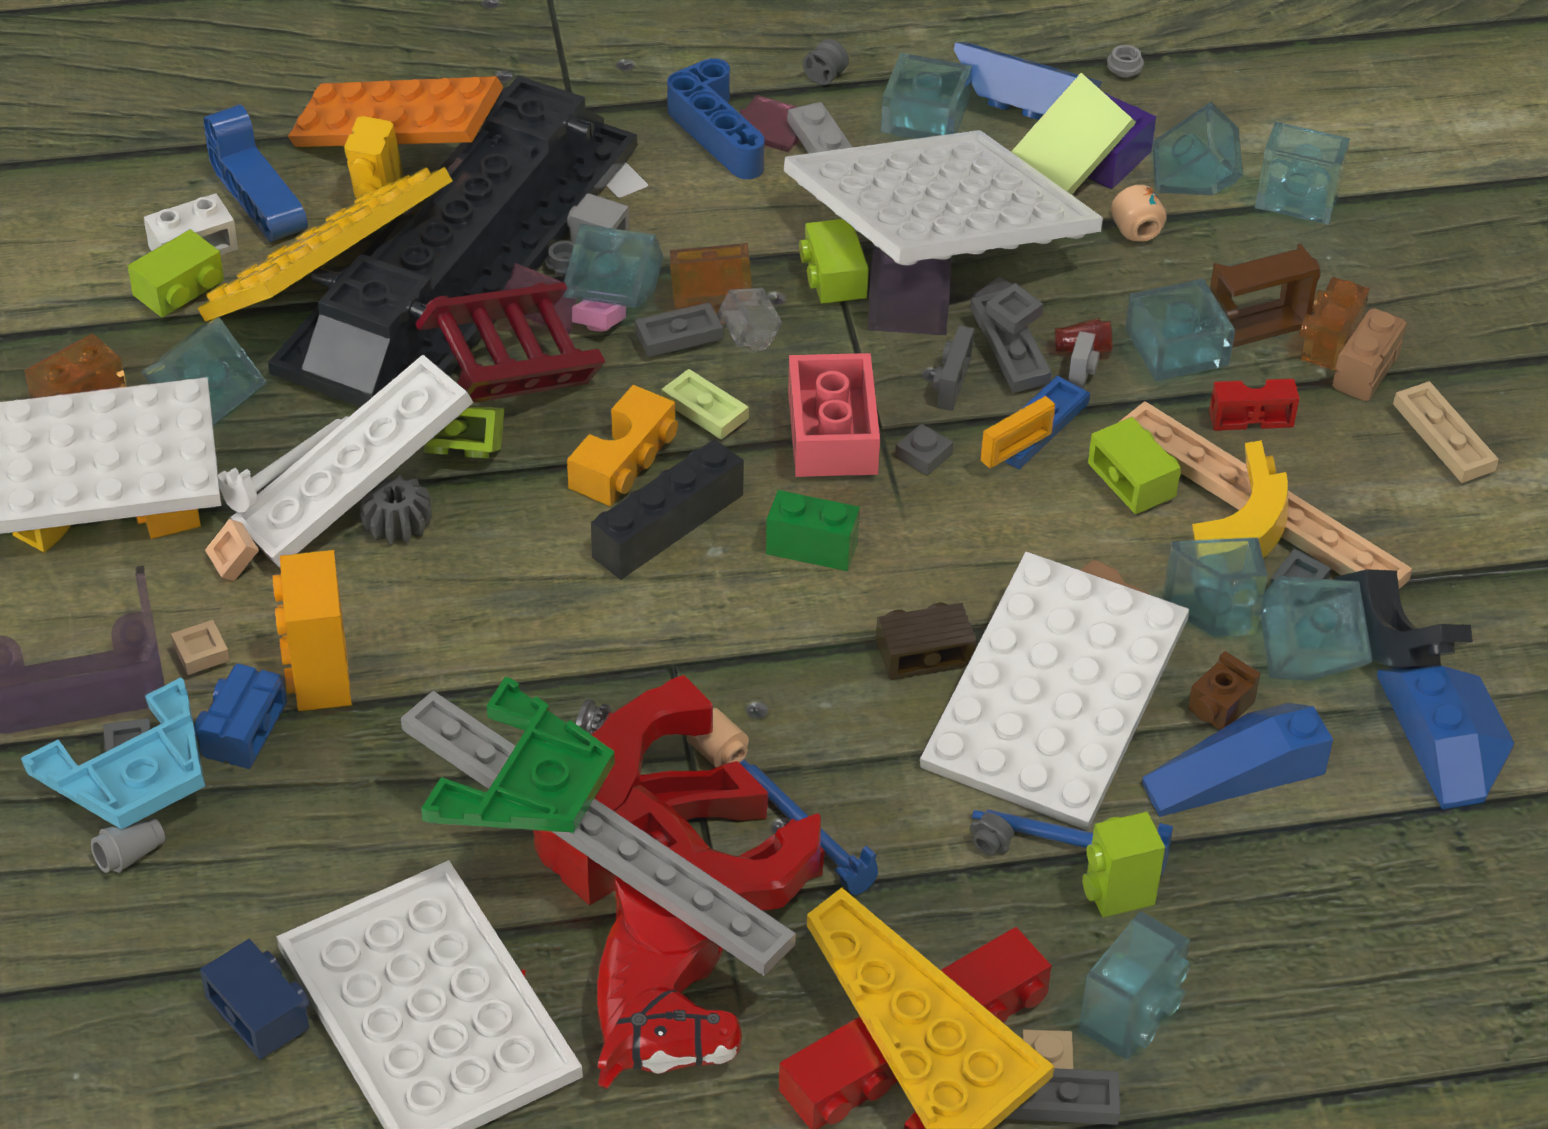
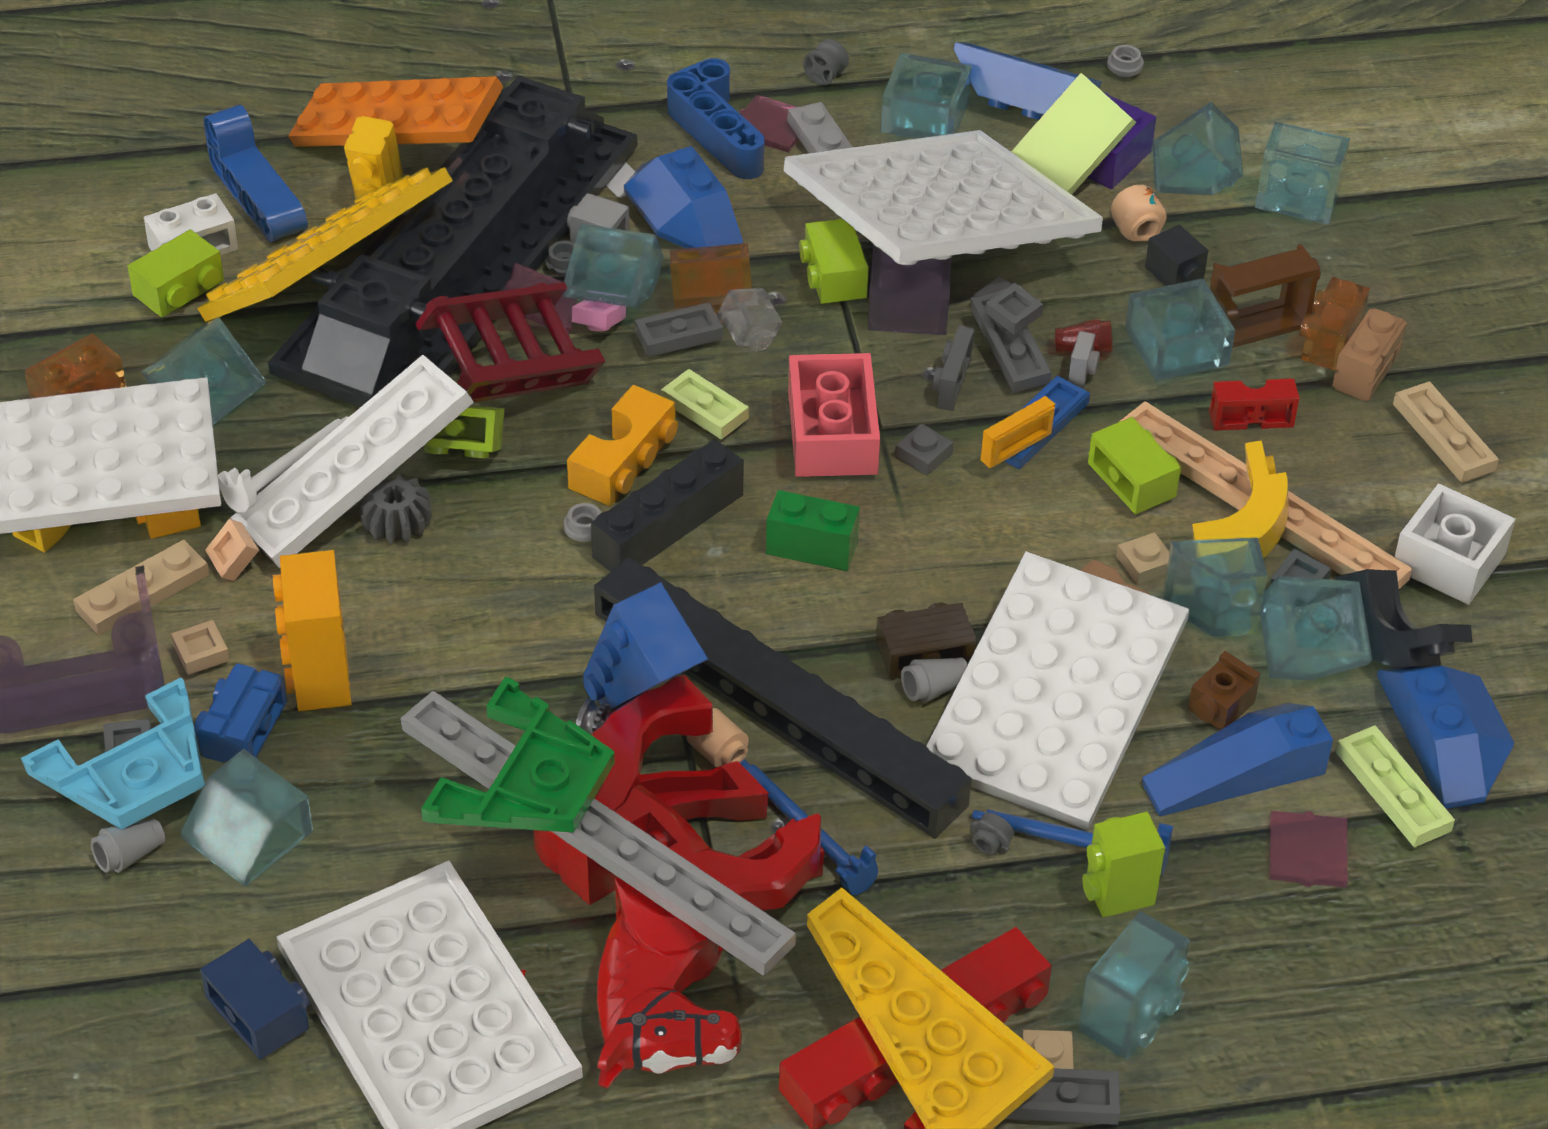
none -> tan plate [73,539,209,636]
none -> clear light blue slope [180,749,313,886]
none -> light grey plate [564,503,601,542]
none -> blue wedge [583,582,708,709]
none -> black brick [594,557,972,839]
none -> blue wedge [624,146,743,259]
none -> light grey cone [901,657,968,703]
none -> tan plate [1116,532,1176,585]
none -> black brick [1145,224,1209,293]
none -> clear pink piece [1269,811,1348,888]
none -> yellowish green plate [1335,725,1455,848]
none -> white brick [1395,483,1516,605]

